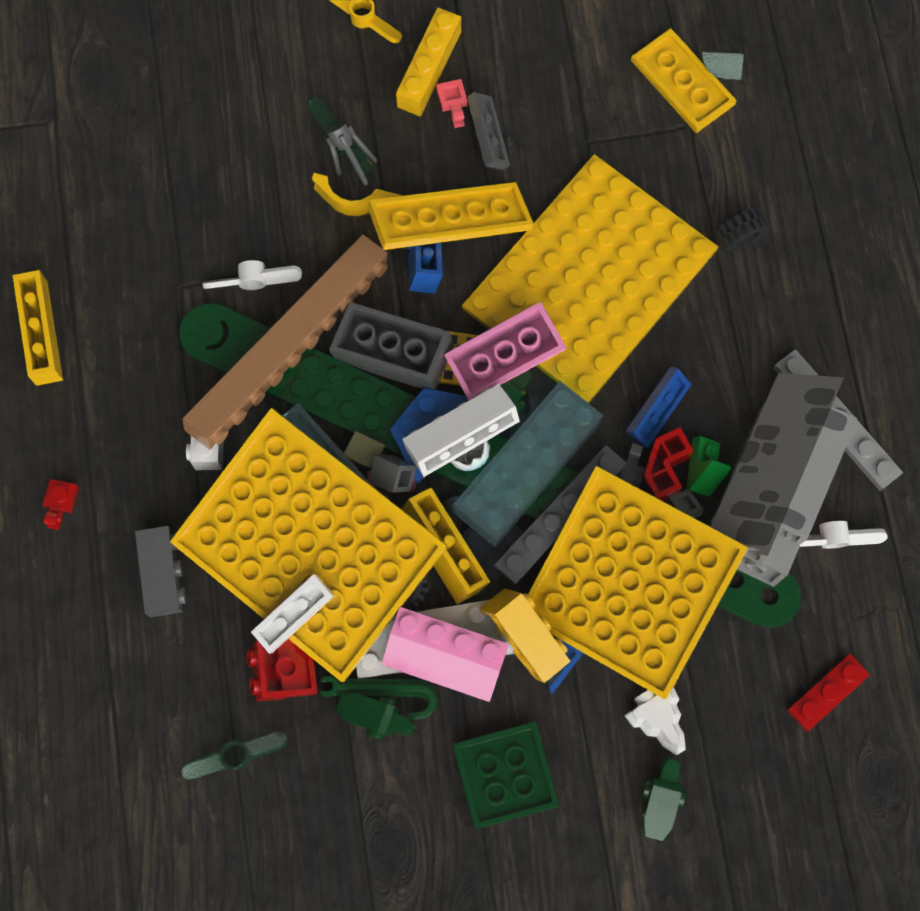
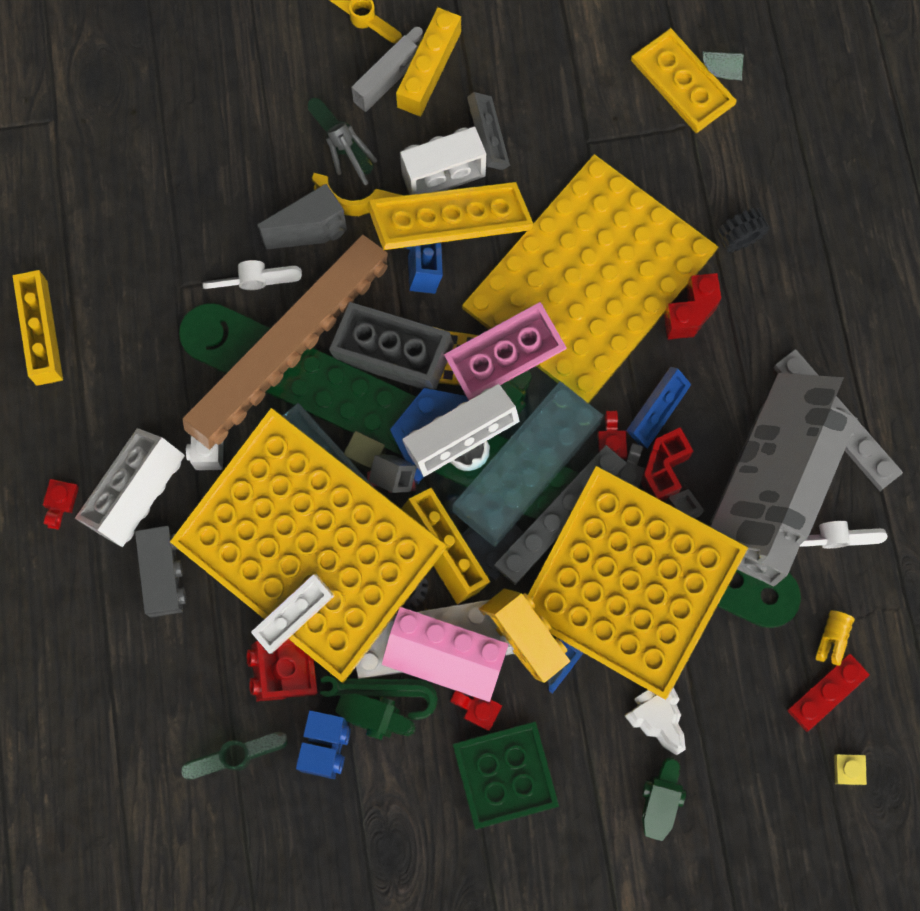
coral plate [436,79,468,128] -> none
green slope [686,436,731,497] -> none
none -> white slope [75,428,185,547]
none -> dark grey slope [258,184,347,249]
none -> blue piece [296,710,351,779]
none -> light grey hinge [351,27,423,112]
none -> white brick [400,126,486,195]
none -> red plate [450,690,502,732]
none -> red plate [598,411,627,459]
none -> red brick [664,273,721,340]
none -> yellow hinge [815,611,855,666]
none -> light yellow plate [834,754,867,785]

